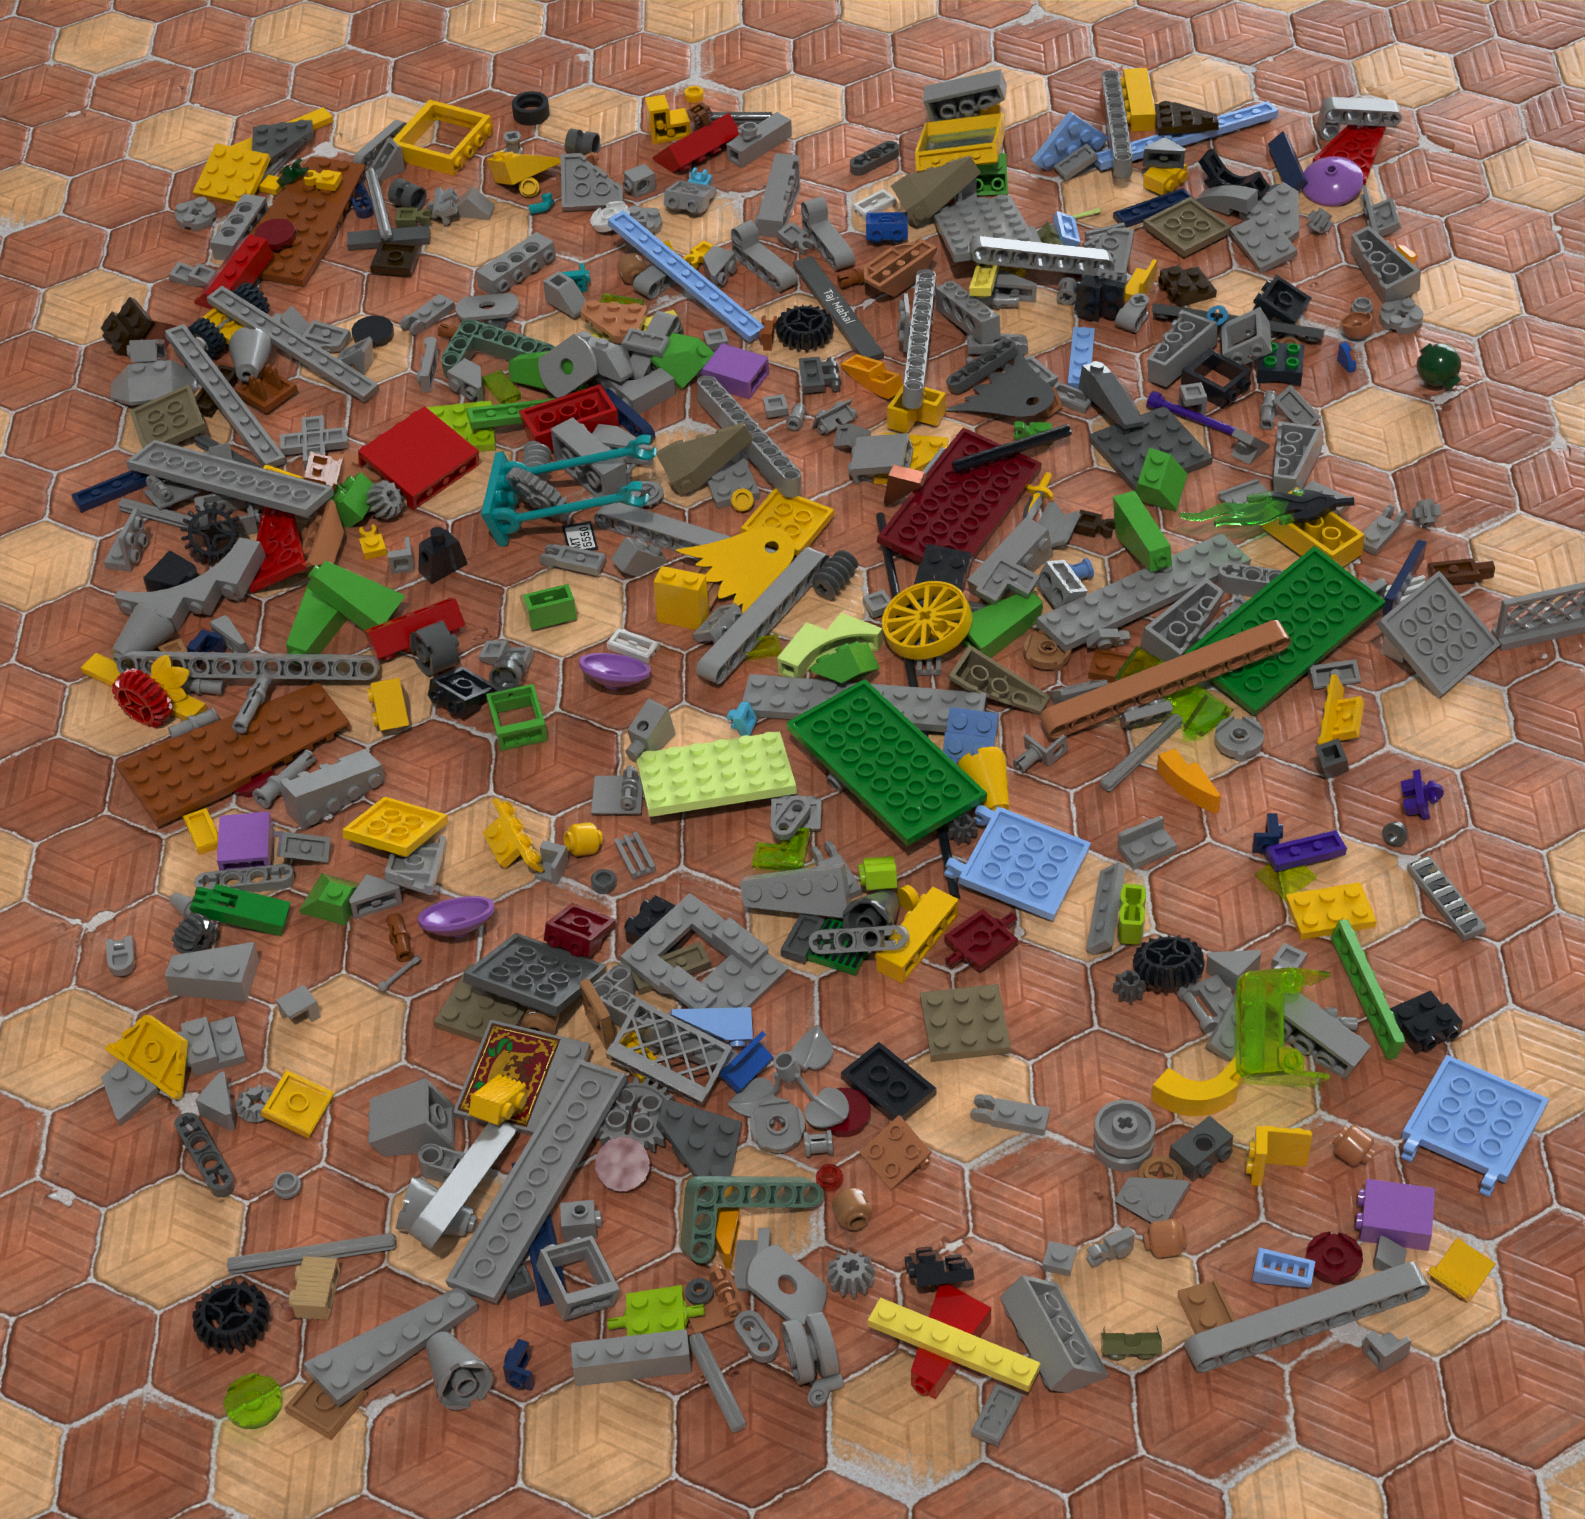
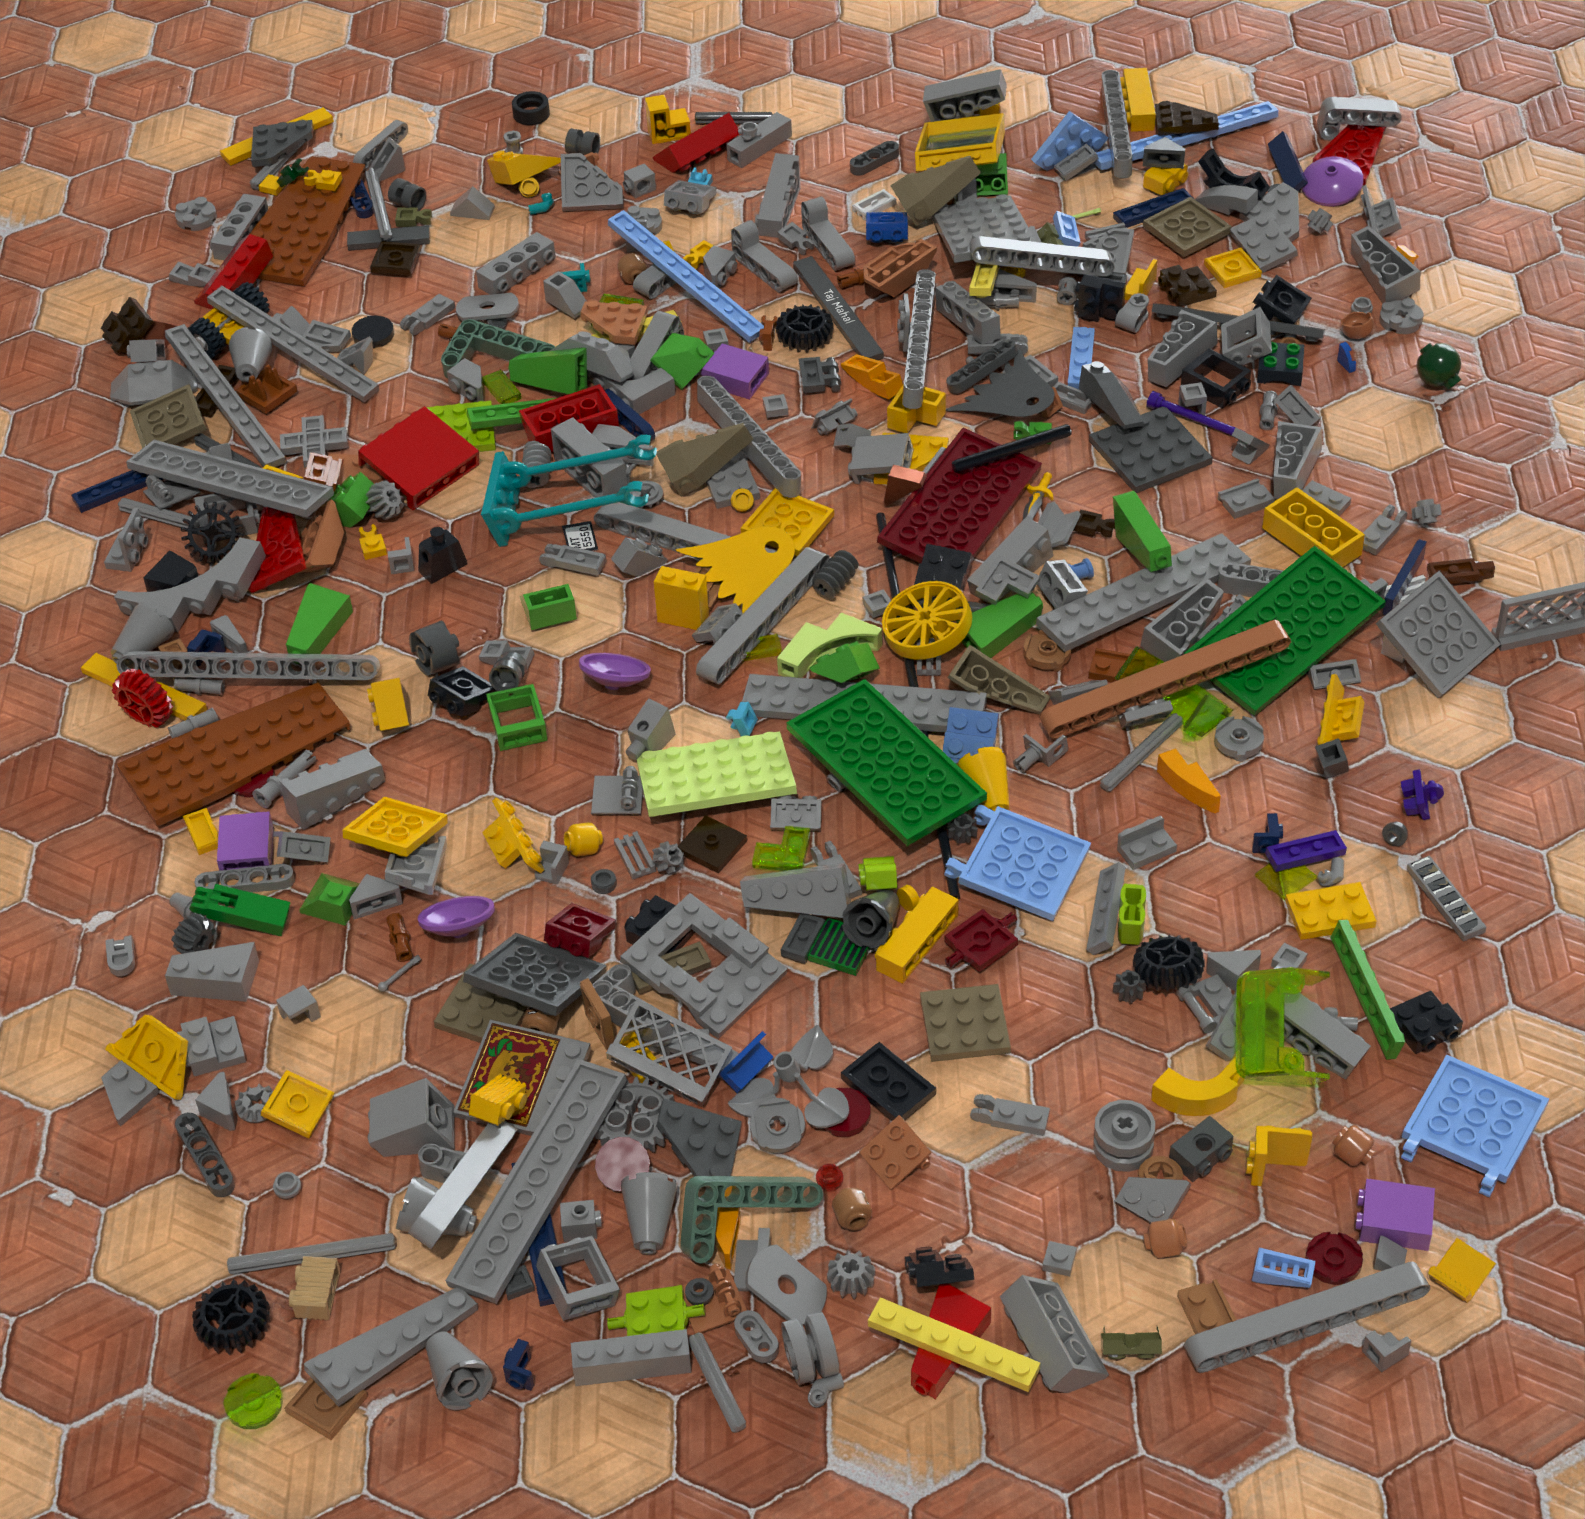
yellow plate [150,655,190,702] -> none
yellow plate [193,143,271,205] -> none
light grey pin [232,674,272,733] -> none
dark red tile [254,219,296,250] -> none
bright green slope [306,560,405,630] -> none
red brick [364,598,465,661] -> none
yellow window [393,100,493,176] -> none
light grey plate [417,337,439,393] -> none
light grey hips [426,187,459,225] -> none
light grey gear [506,467,572,521] -> none
light grey piece [538,334,597,398] -> none
white tile [590,201,630,232] -> none
white tile [607,628,660,663] -> none
light grey plate [621,328,670,358] -> none
light blue slope [668,1007,753,1048] -> none
yellow tile [684,86,704,103] -> none
reddish brown hinge [686,102,713,126] -> none
light grey plate [771,795,810,840] -> none
light grey pin [786,403,807,430] -> none
light grey bush [804,1130,833,1157] -> none
light grey beam [809,925,910,954] -> none
light grey plate [971,1383,1023,1447] -> none
light grey tile [1082,268,1118,281] -> none
light grey plate [1086,628,1131,650] -> none
light grey plate [1086,1226,1135,1267] -> none
bright green slope [1135,448,1188,512] -> none
clear neon green piece [1179,489,1354,526] -> none
dark azure bush [1207,305,1229,325] -> none
none -> light grey cone [621,1172,677,1255]
none -> light grey gear [652,841,684,874]
none -> dark brown plate [678,815,747,873]
none -> yellow tile [1204,248,1262,288]
none -> light grey arm [1317,857,1344,887]

